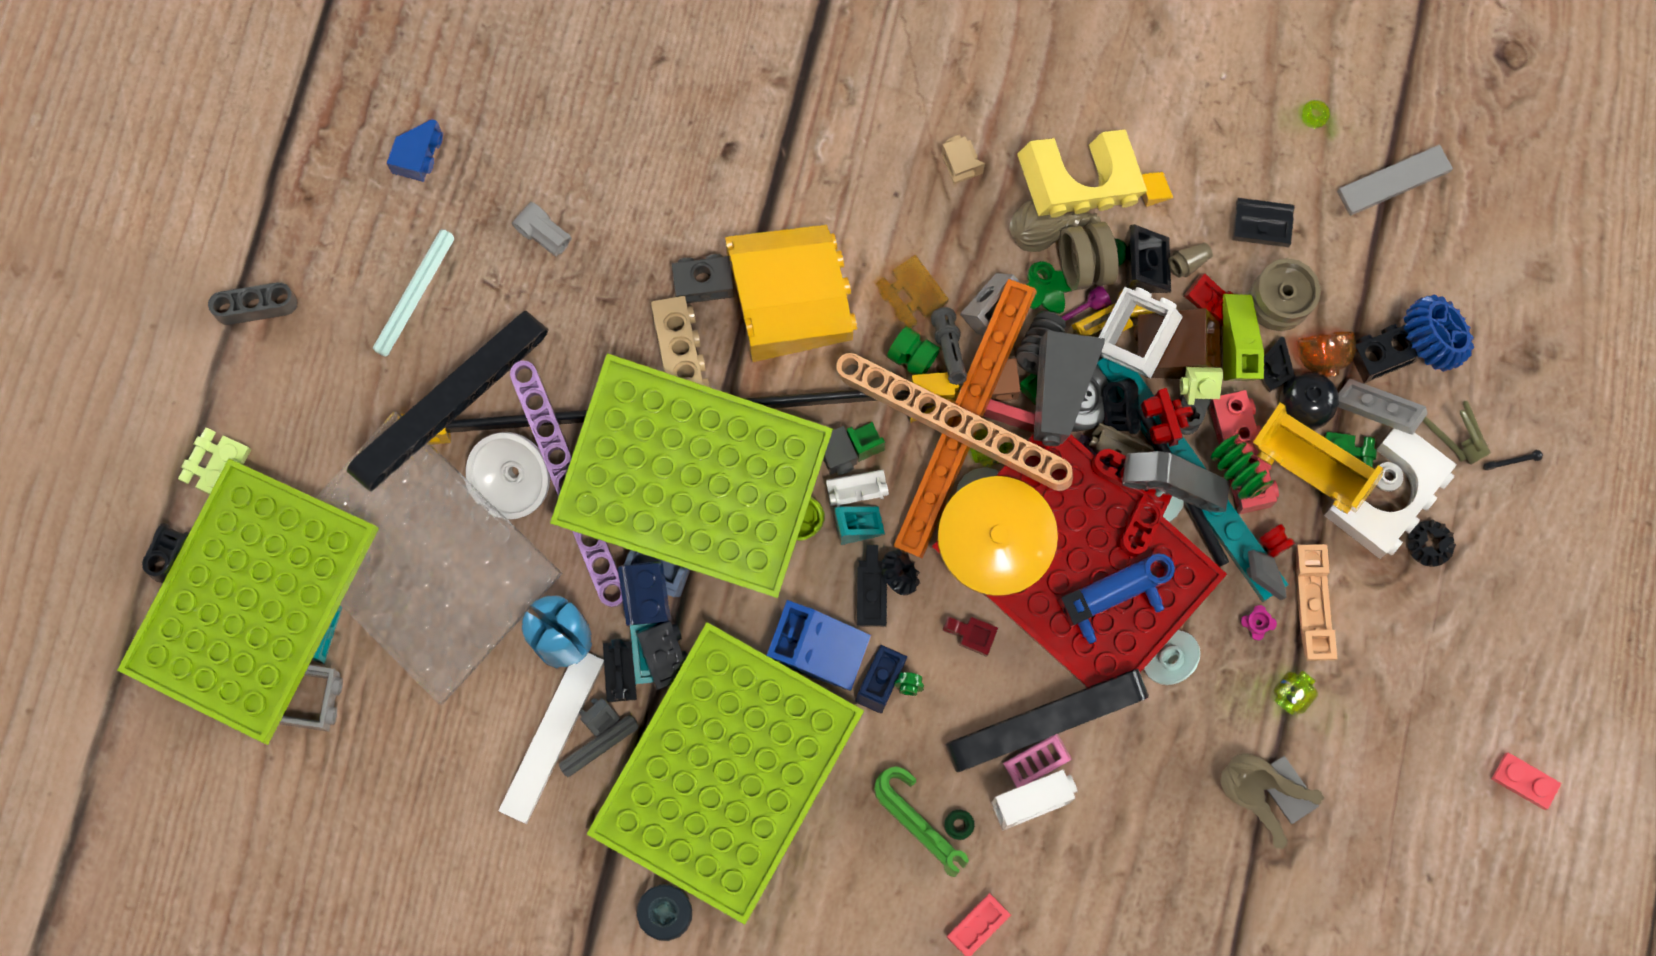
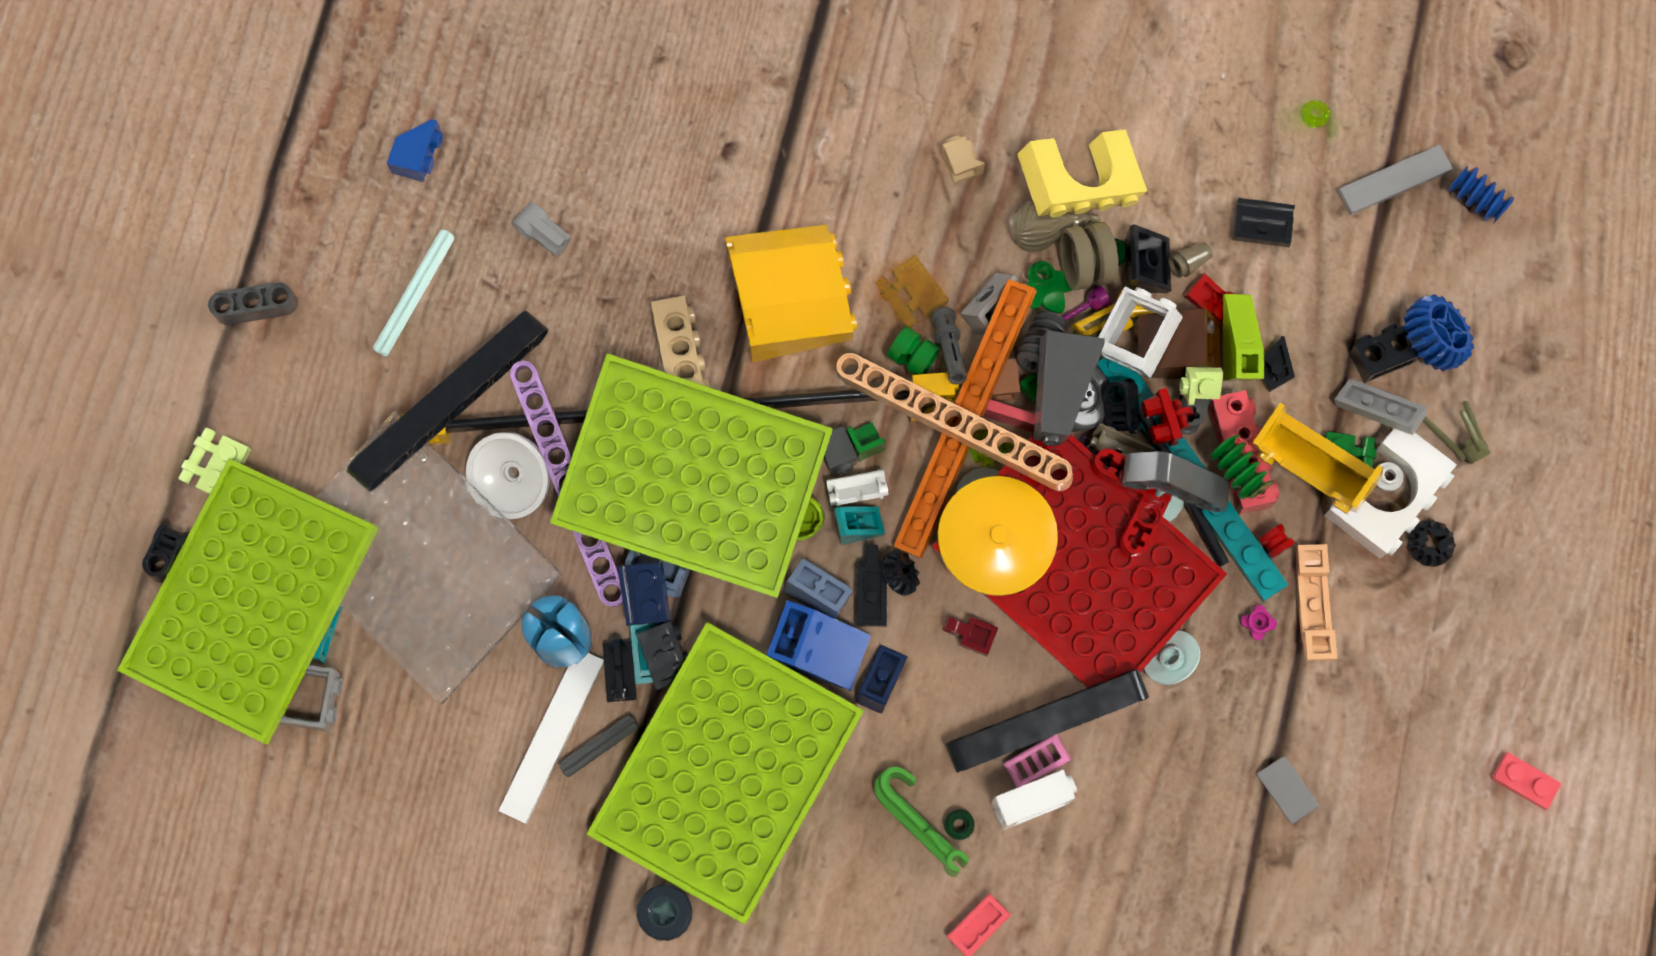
dark grey tile [579,698,620,737] -> none
dark grey brick [672,254,734,304] -> none
green plate [894,672,925,696] -> none
blue piece [1057,554,1175,644] -> none
yellow slope [1142,172,1173,207] -> none
dark tan hair [1221,753,1324,849] -> none
dark grey piece [1246,550,1287,600] -> none
dark tan wheel [1248,258,1321,332] -> none
clear neon green head [1273,670,1318,716] -> none
black cylinder [1279,371,1339,431] -> none
clear orange cylinder [1296,331,1356,377] -> none
black hinge [1484,450,1543,471] -> none
none -> sand blue hinge [784,558,853,620]
none -> blue piece [1448,165,1514,224]

